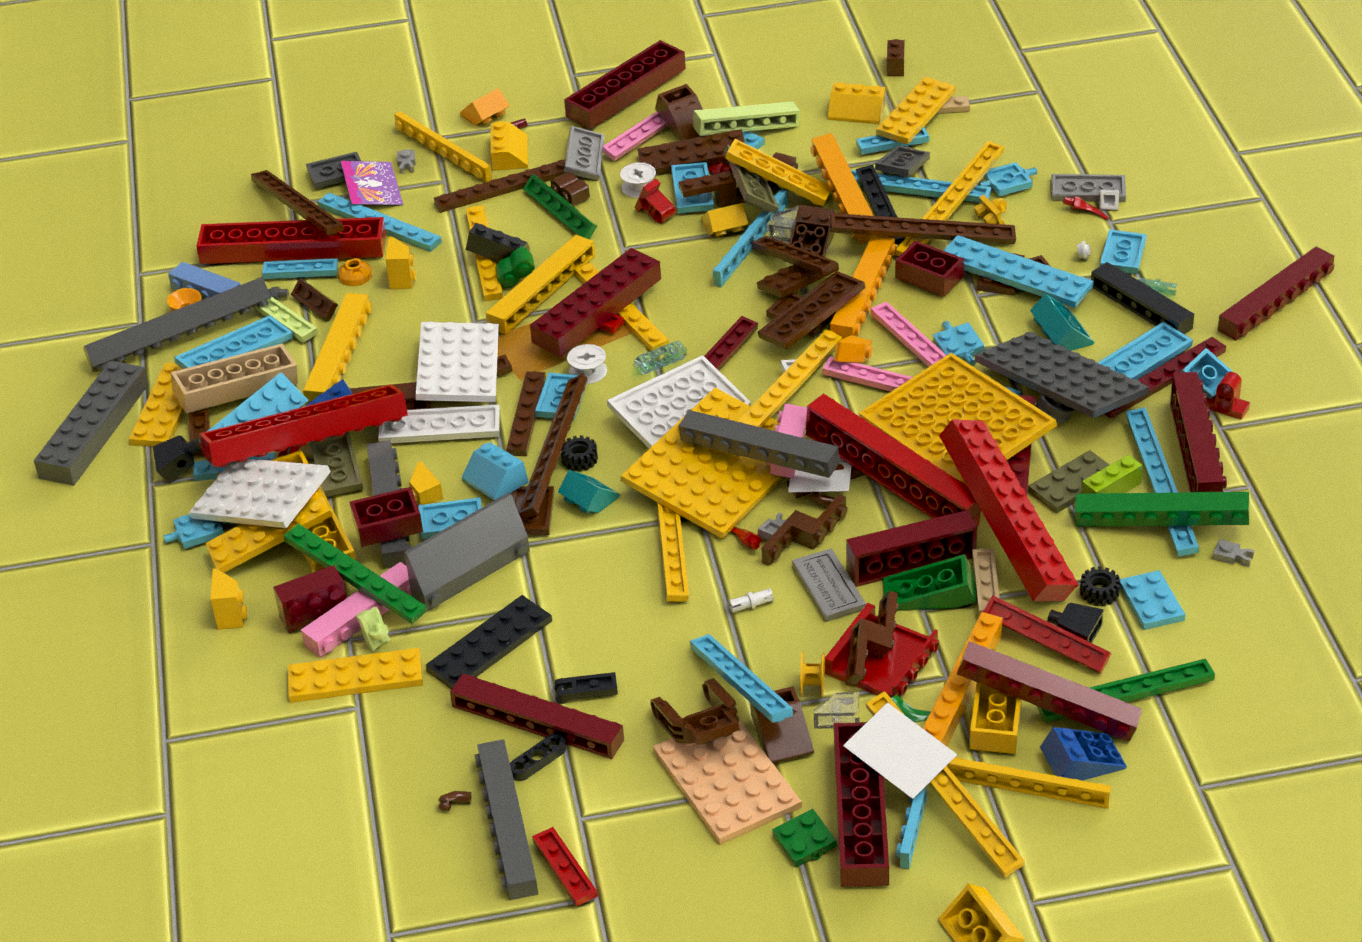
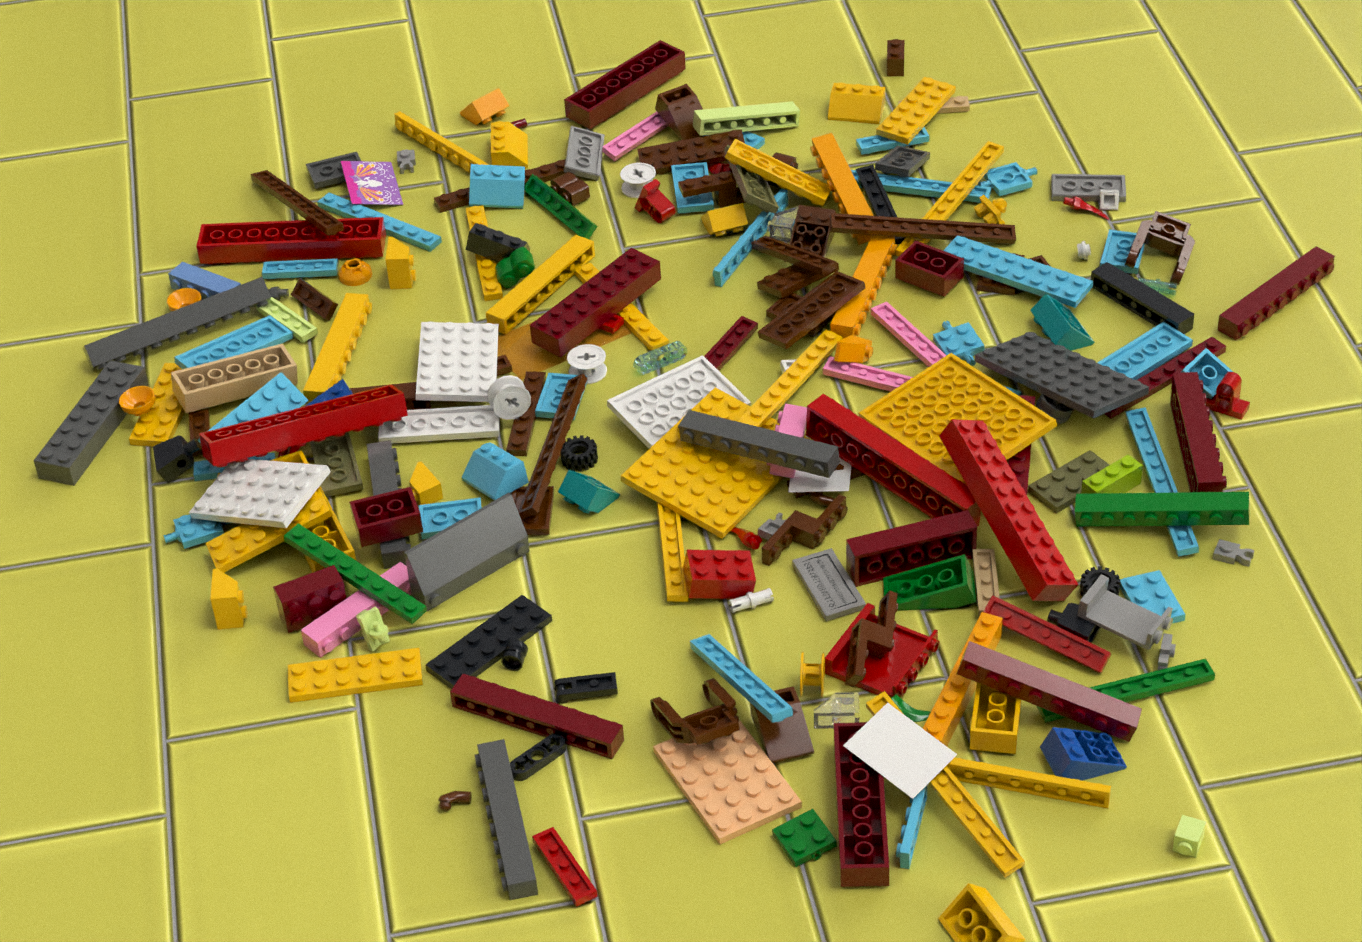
none -> light orange piece [119,386,156,416]
none -> medium azure slope [469,164,525,209]
none -> white piece [487,375,531,420]
none -> black wheel [501,640,528,671]
none -> red brick [683,549,756,599]
none -> light grey panel [1077,574,1173,650]
none -> reddish brown plate [1125,211,1195,286]
none -> light grey plate [1157,633,1176,670]
none -> yellowish green brick [1173,815,1206,858]

